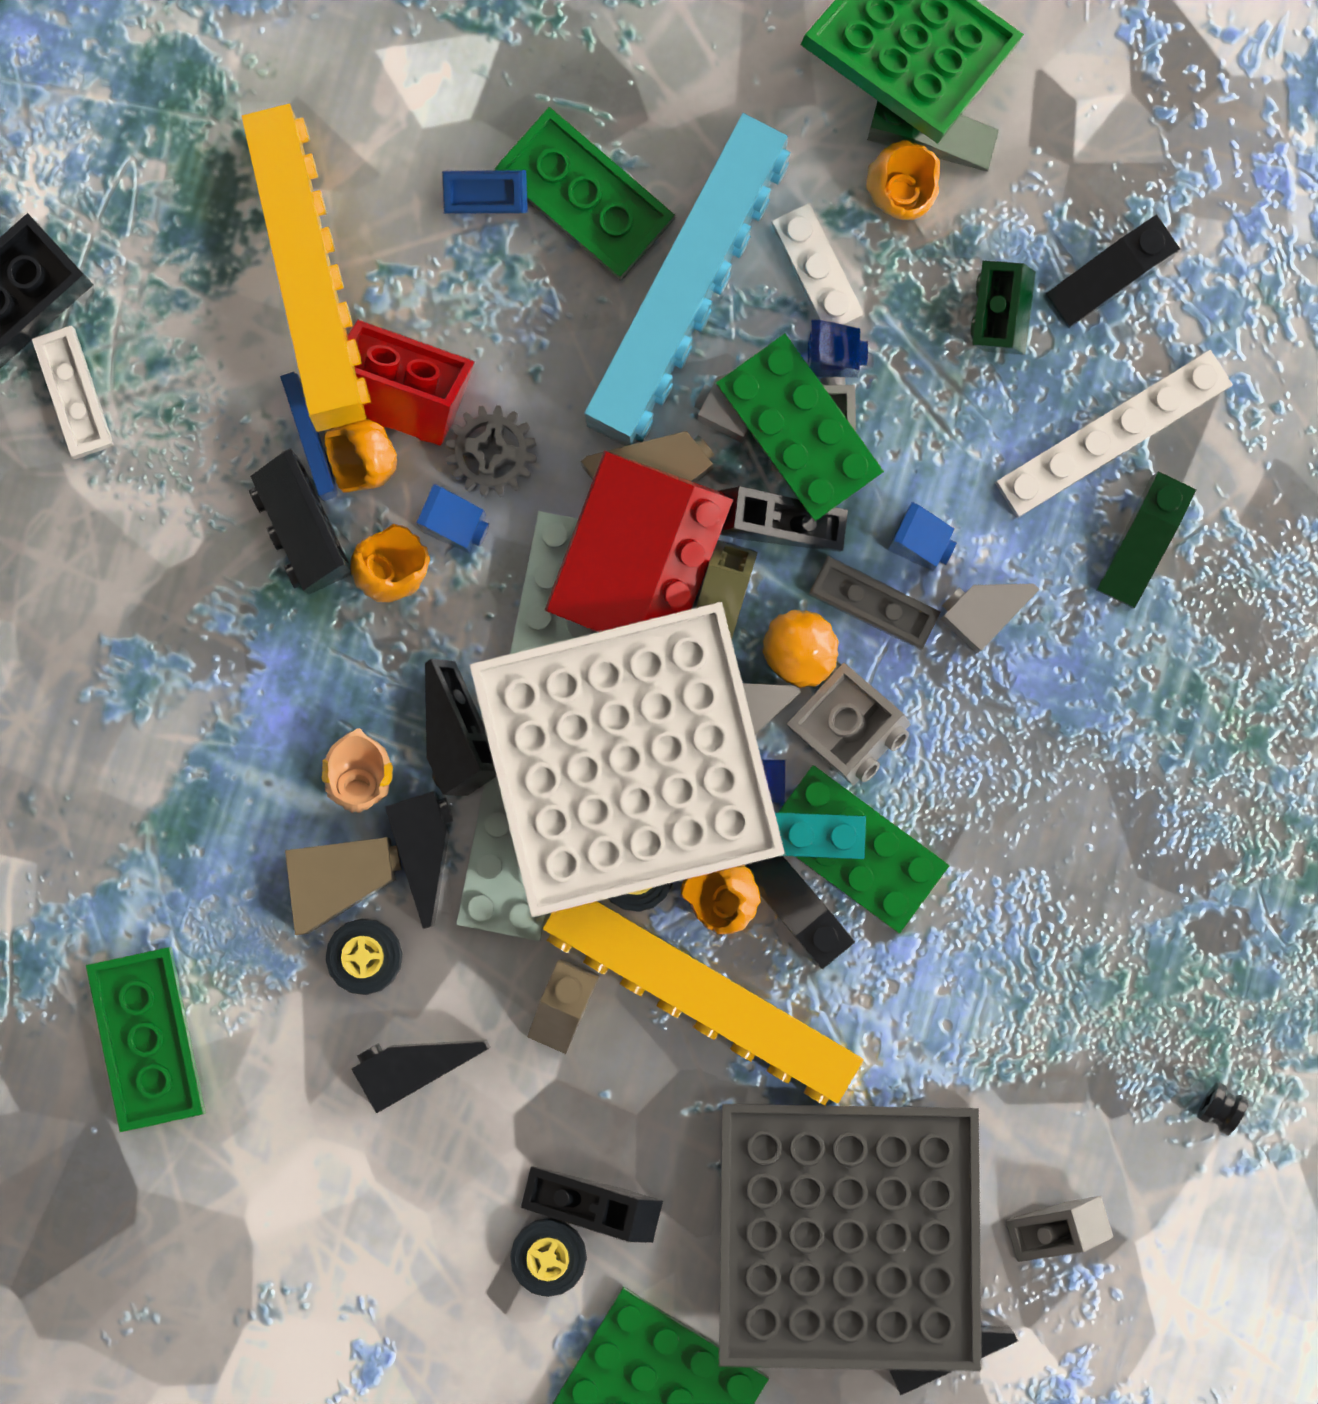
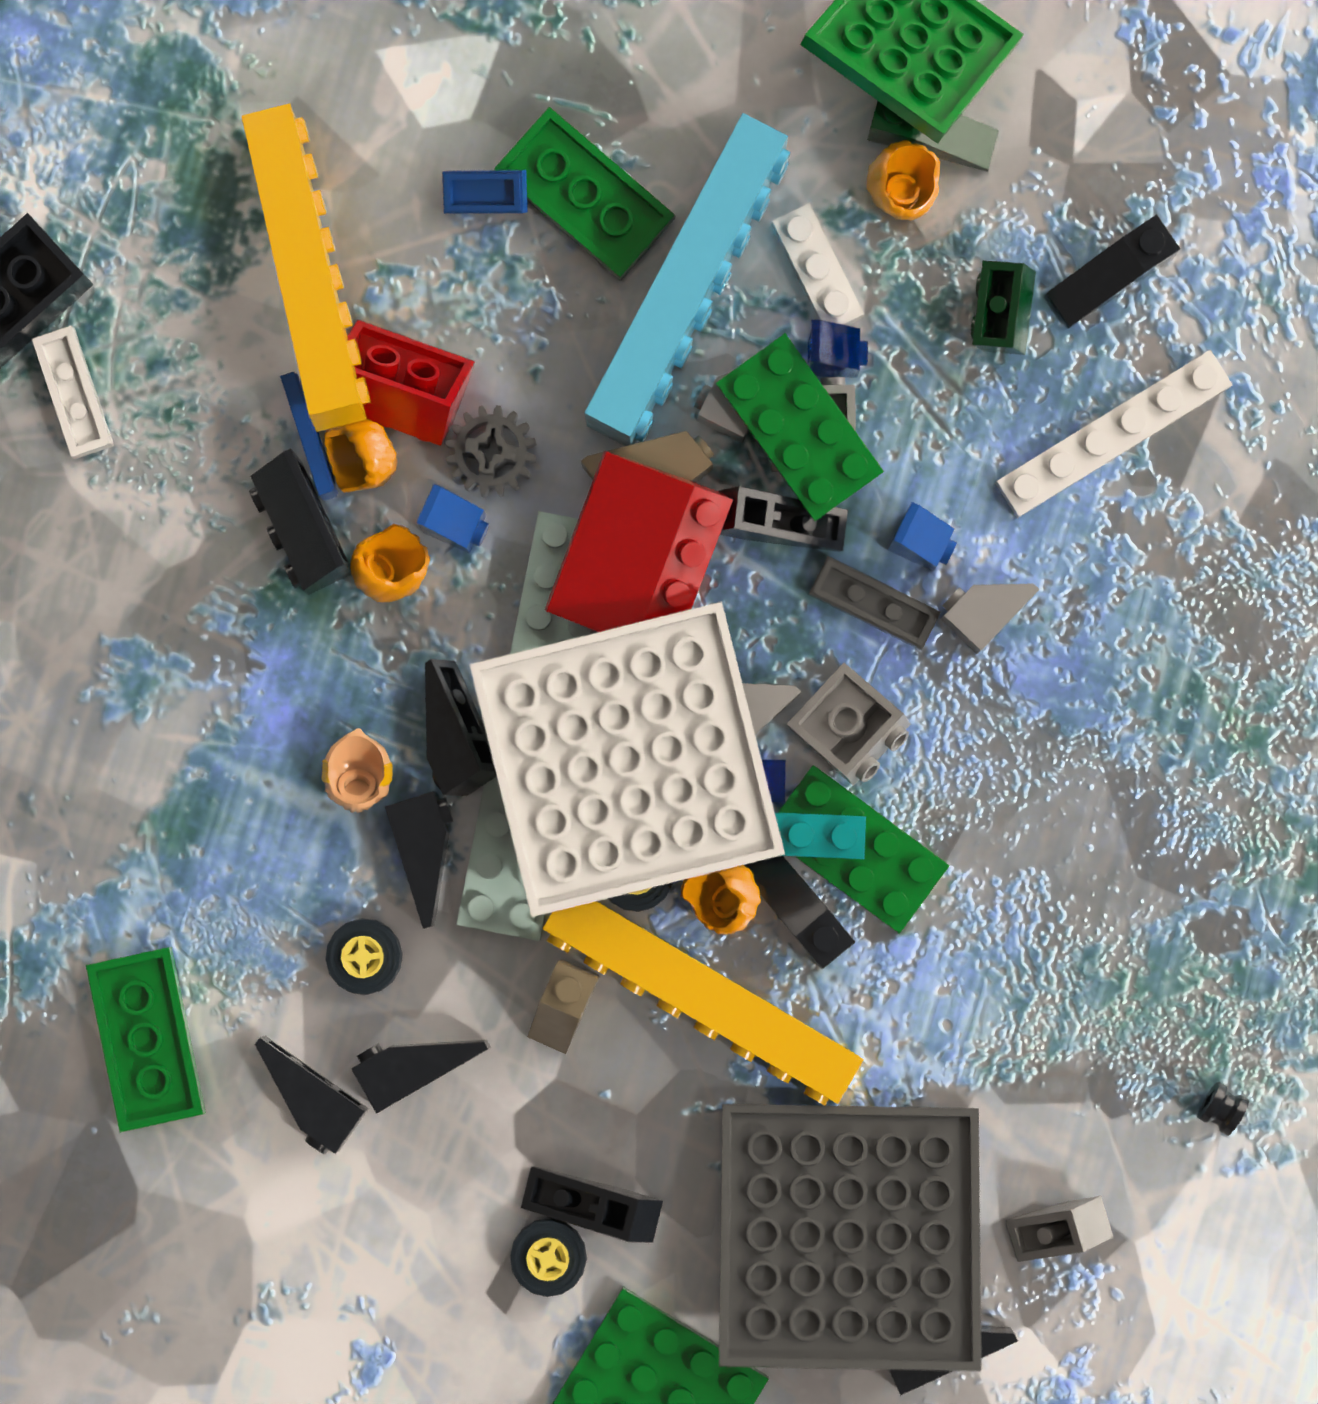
dark tan slope [285,837,402,935] -> none
olive slope [696,540,758,641] -> none
light orange hair [763,610,839,688] -> none
dark green slope [1096,471,1196,609] -> none
none -> black slope [255,1036,369,1155]

